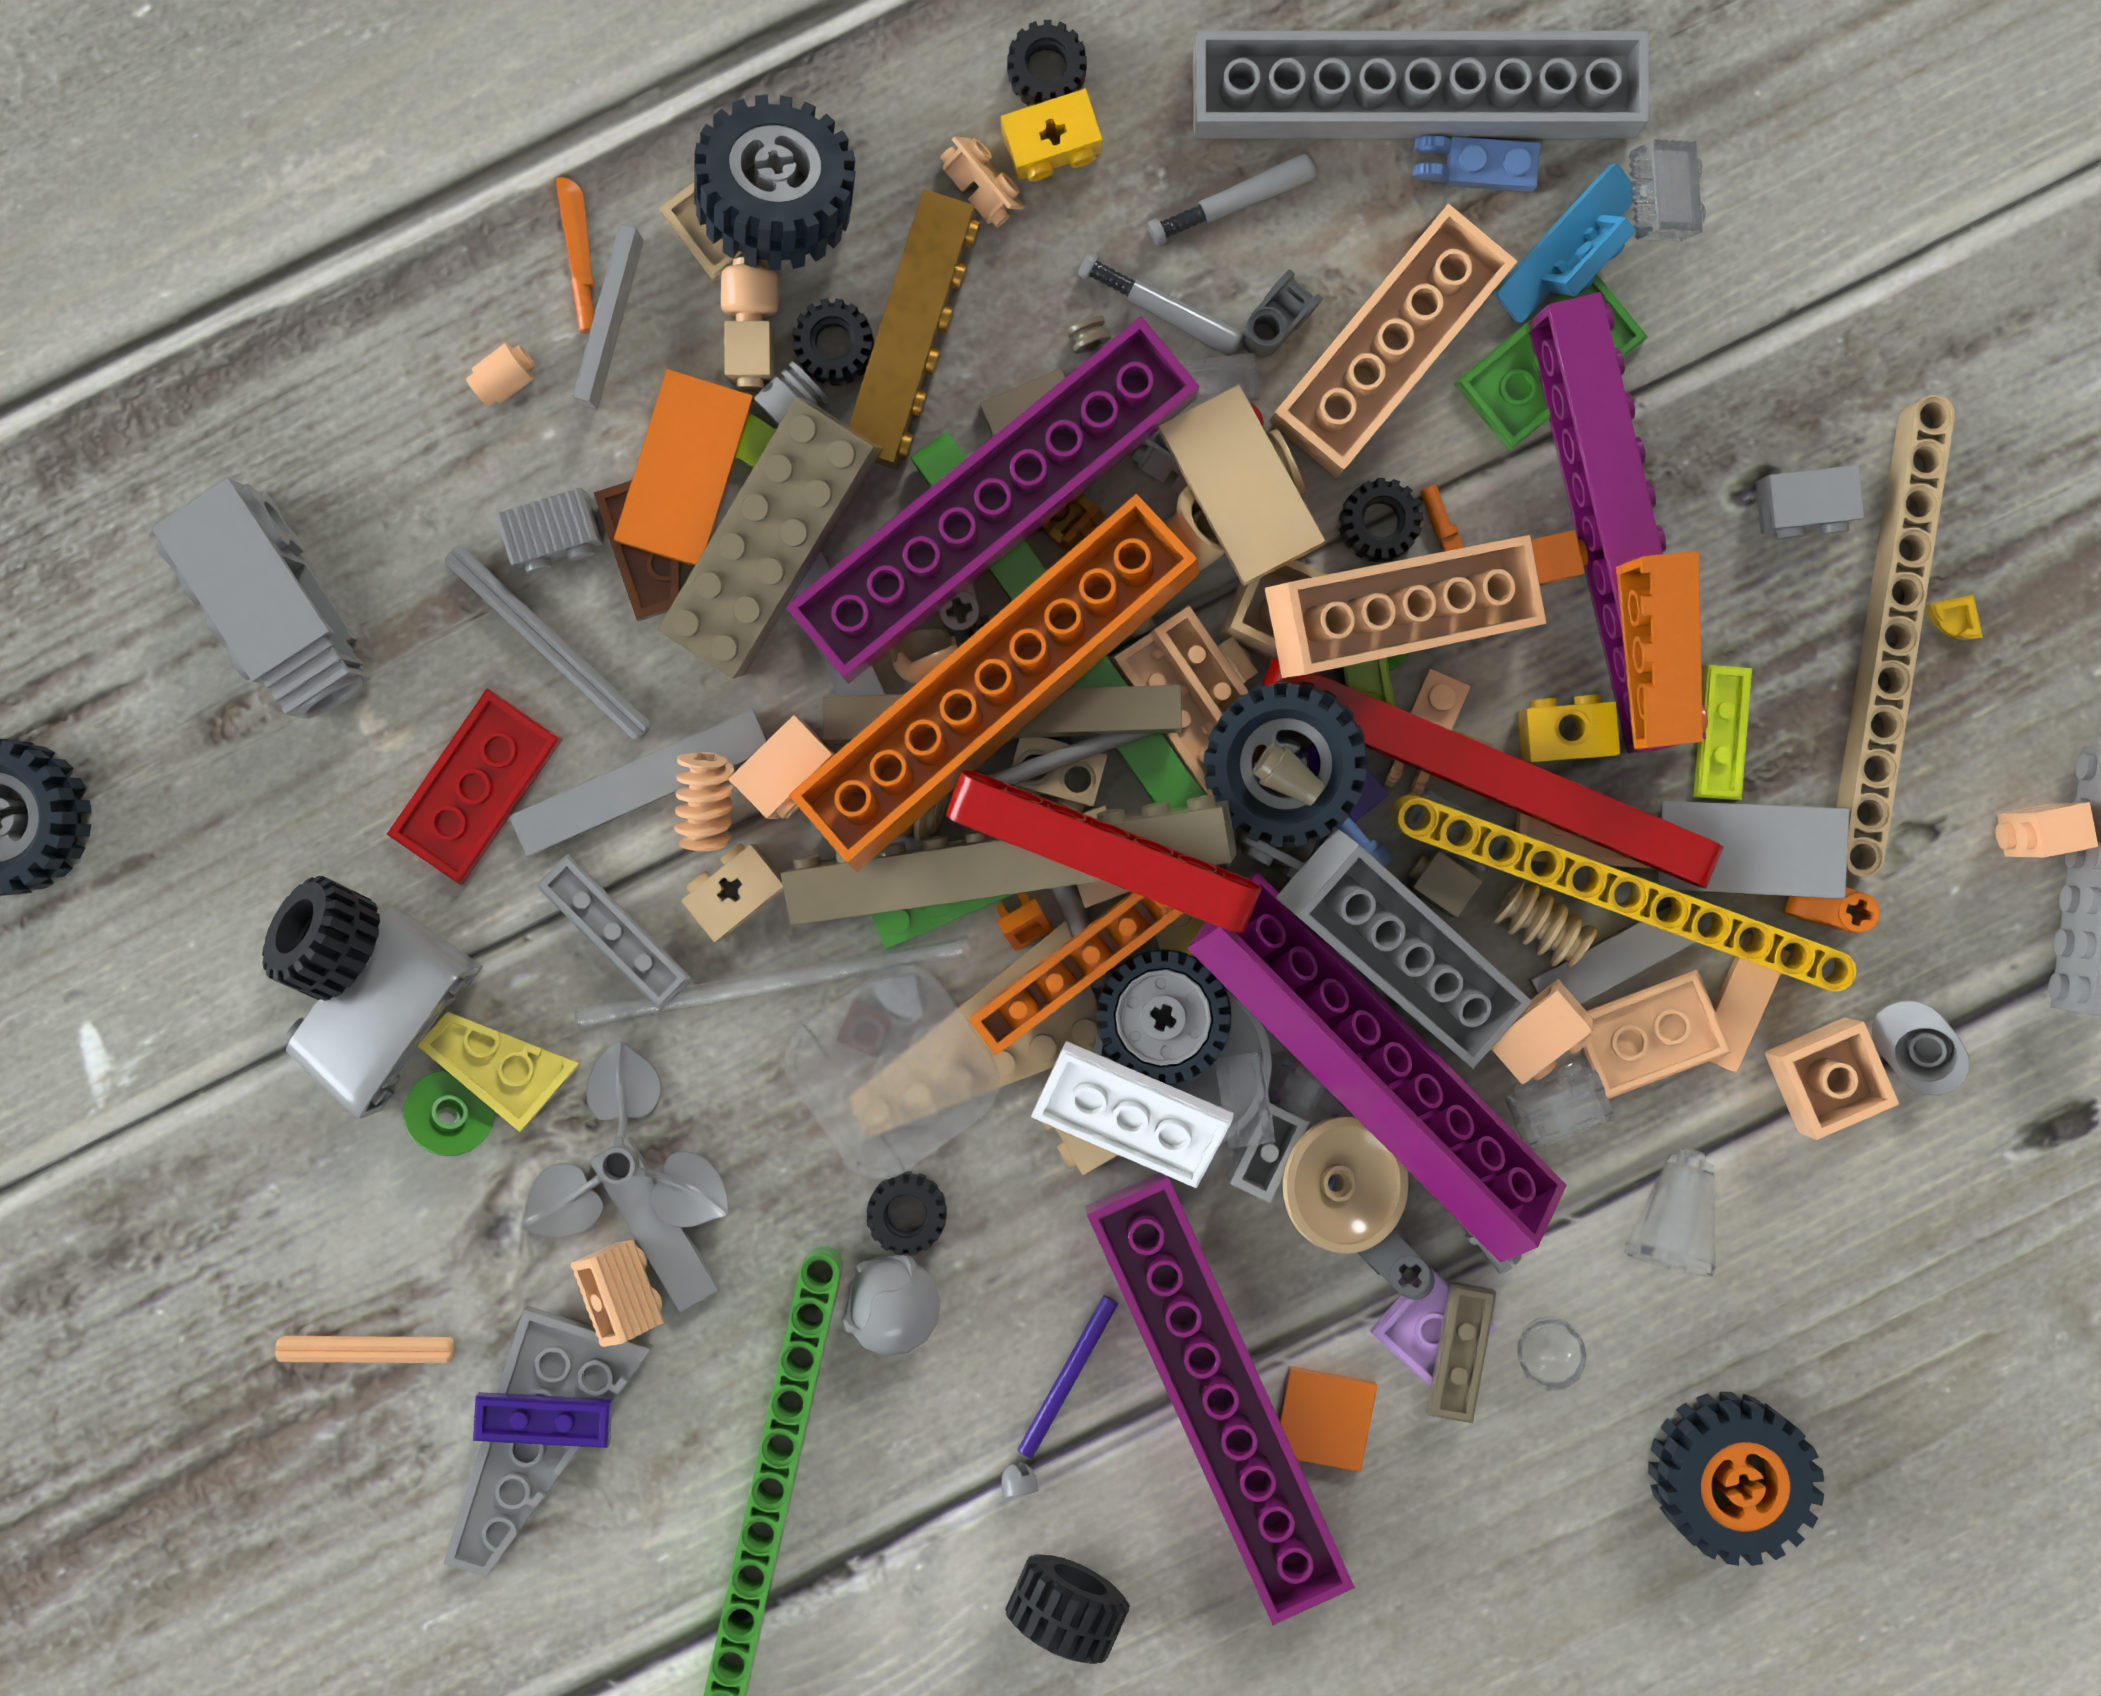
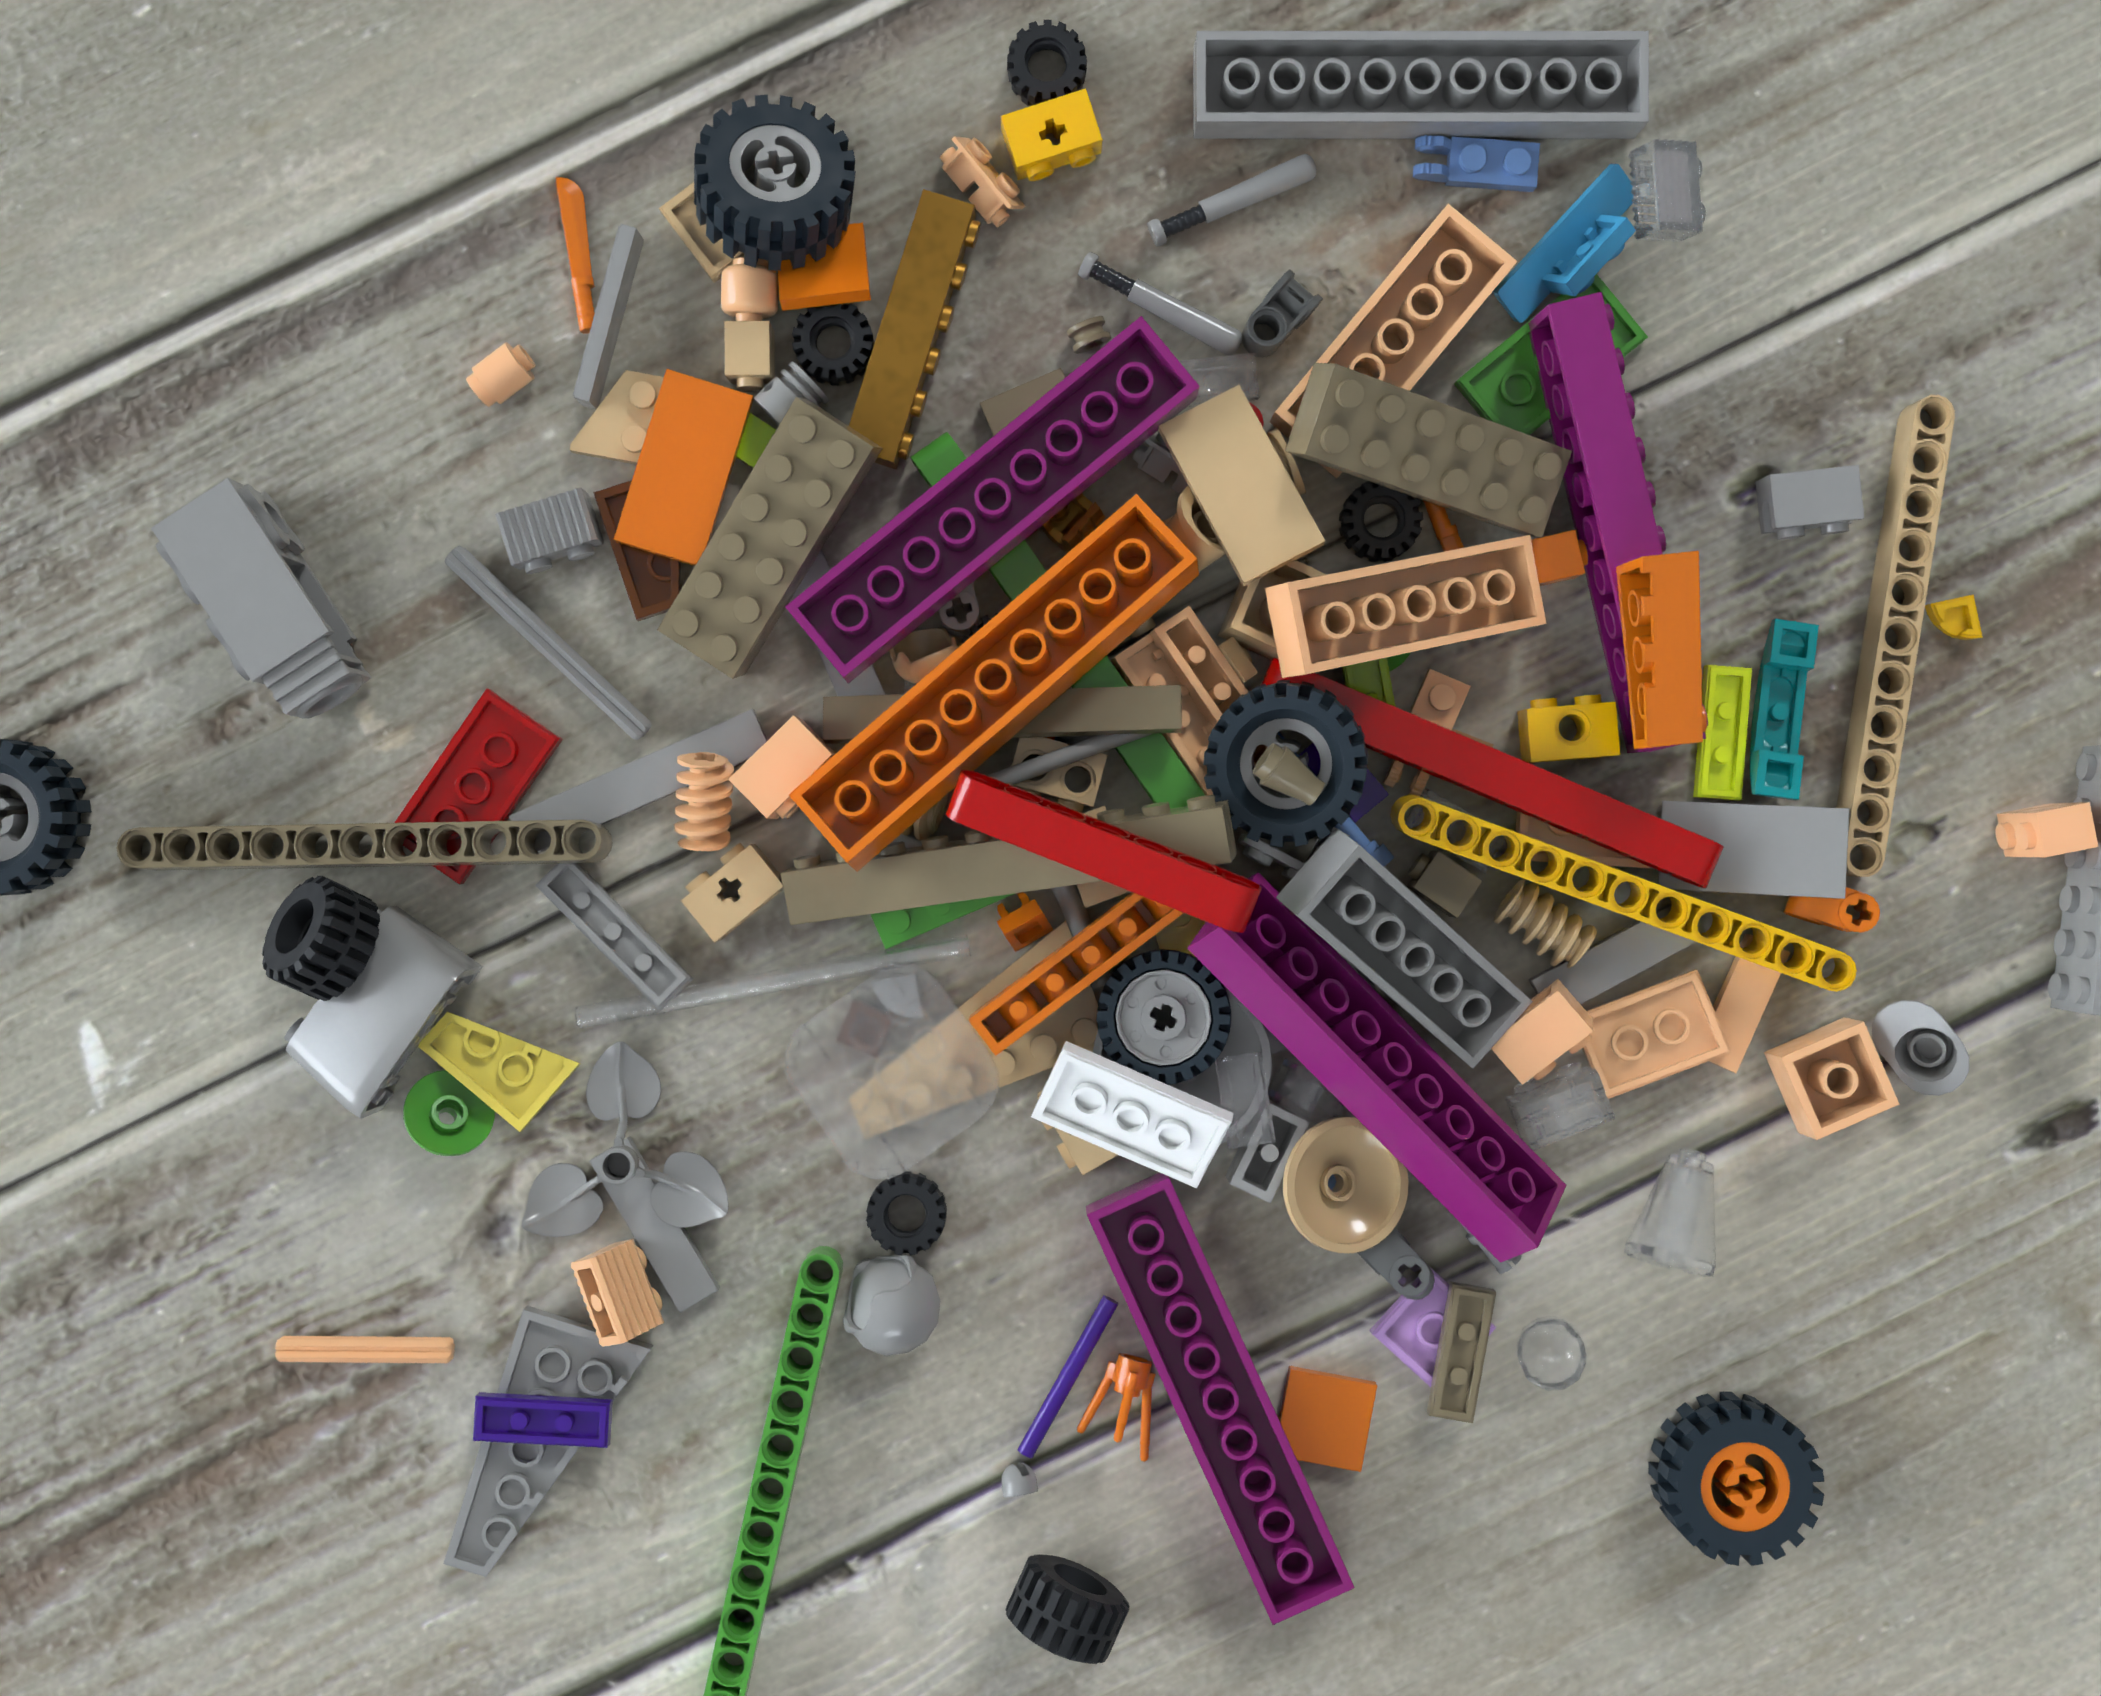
none -> dark tan beam [116,820,613,871]
none -> tan wing [570,370,664,465]
none -> orange tile [778,222,871,311]
none -> orange plant [1077,1353,1156,1462]
none -> dark tan brick [1285,363,1572,538]
none -> teal slope [1750,619,1819,801]

